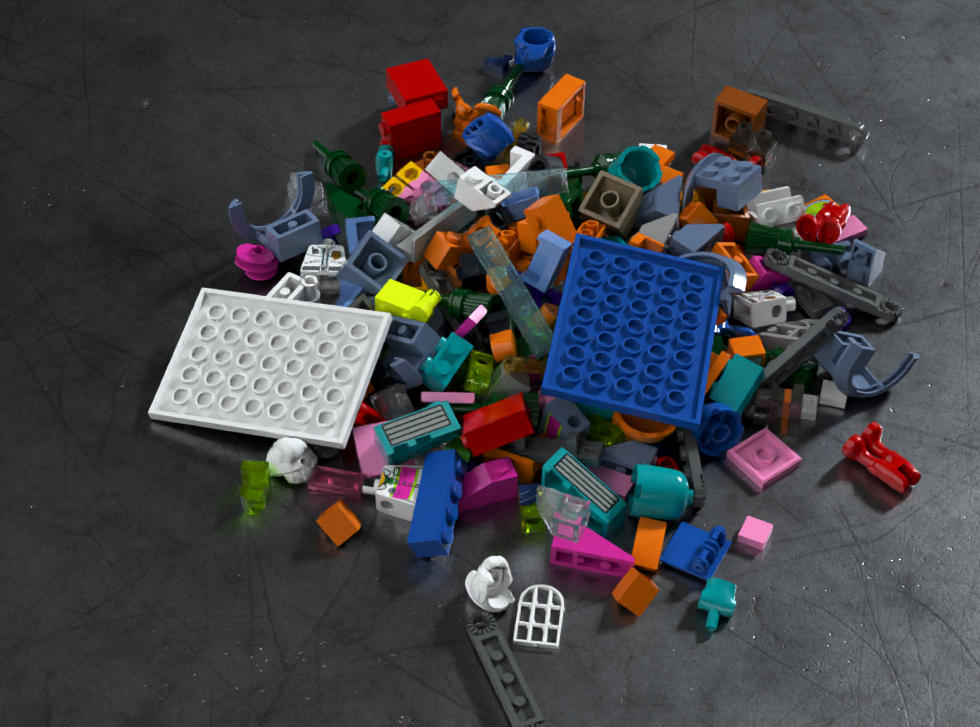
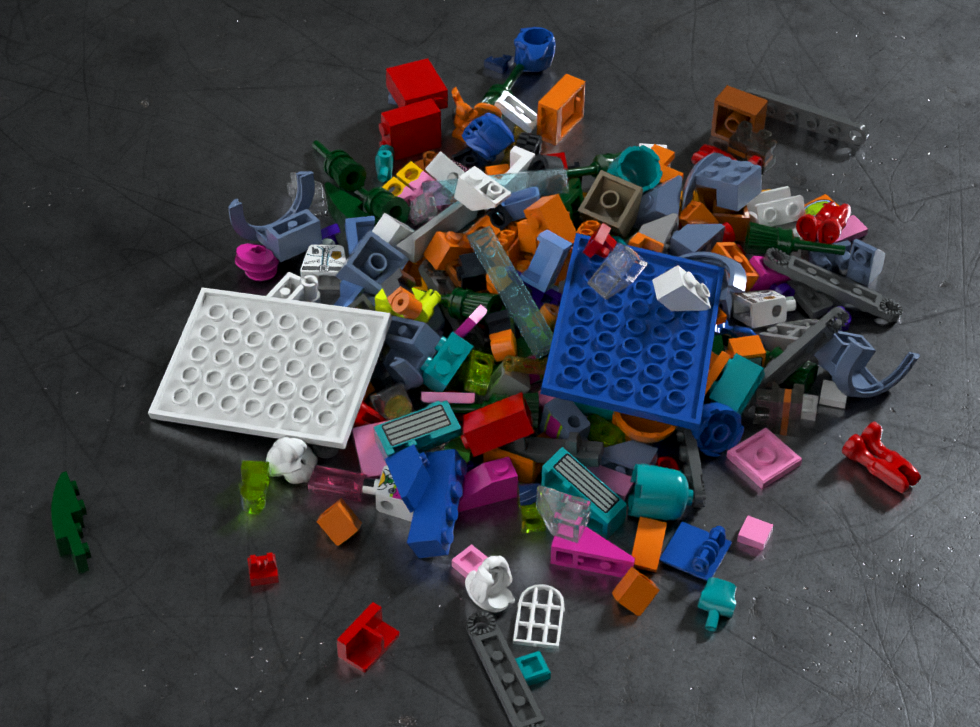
none -> dark green slope [51,471,92,574]
none -> red tile [247,552,279,587]
none -> red panel [337,602,400,673]
none -> leg [381,268,422,320]
none -> clear yellow tile [384,395,412,420]
none -> blue slope [385,444,431,513]
none -> bright pink tile [452,544,488,578]
none -> white tile [494,91,537,133]
none -> teal tile [515,651,551,686]
none -> red tile [582,223,617,258]
none -> clear slope [587,243,648,300]
none -> white slope [652,265,711,311]

